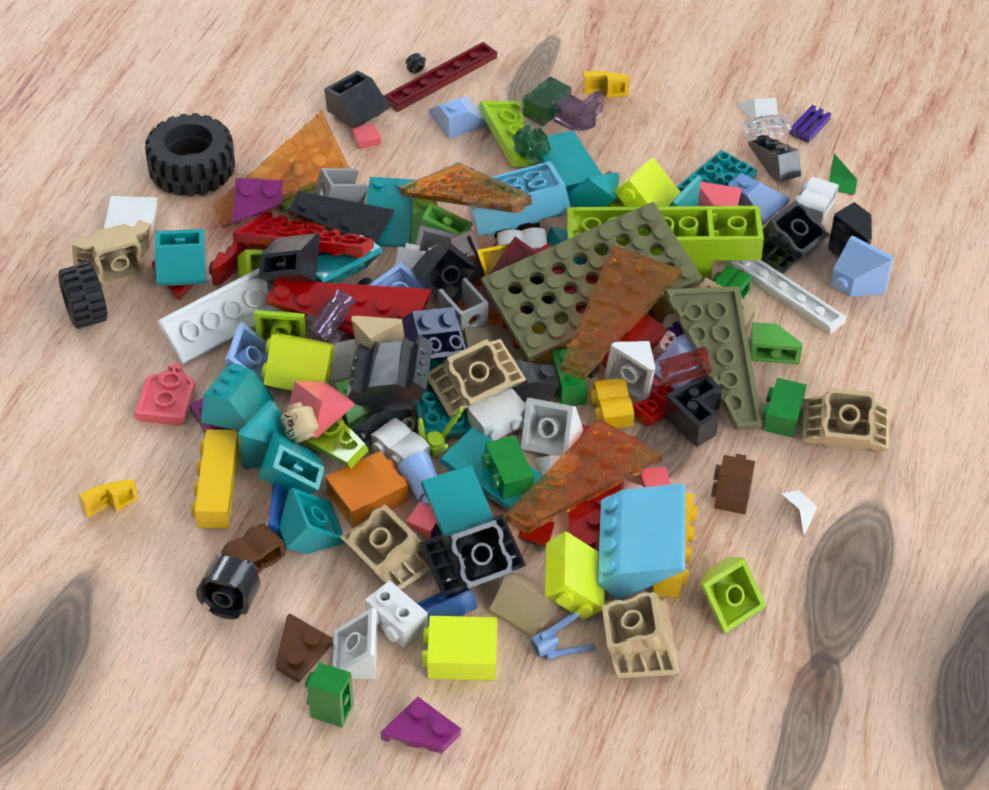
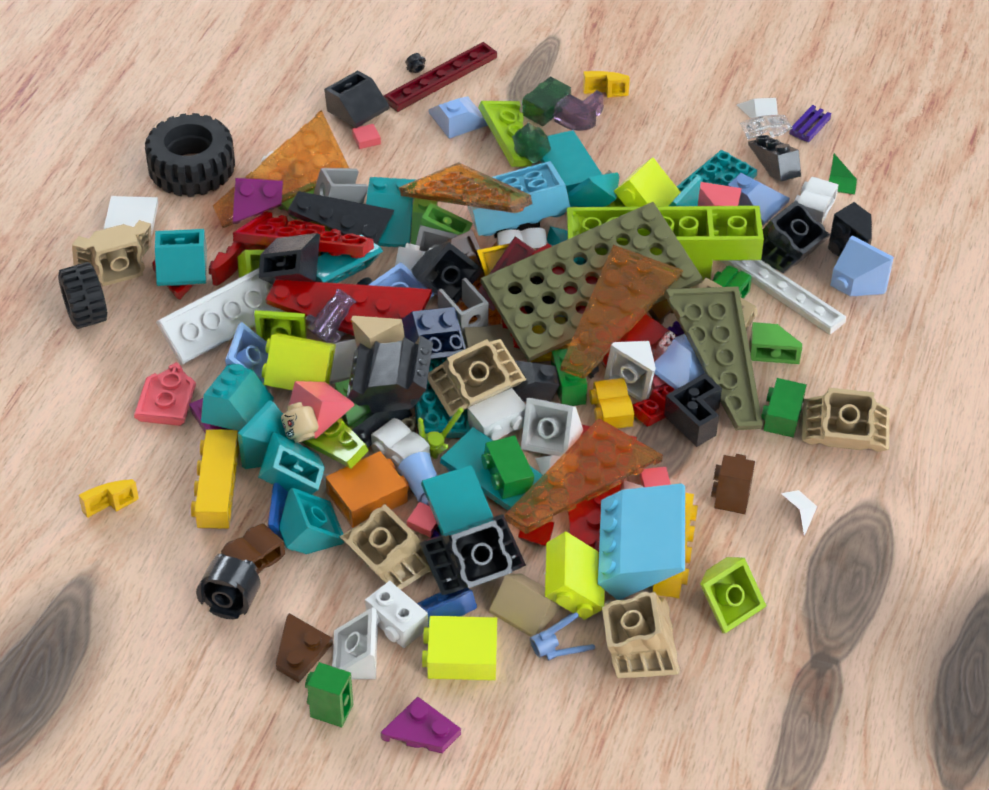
clear red tile [658,346,712,387] -> none

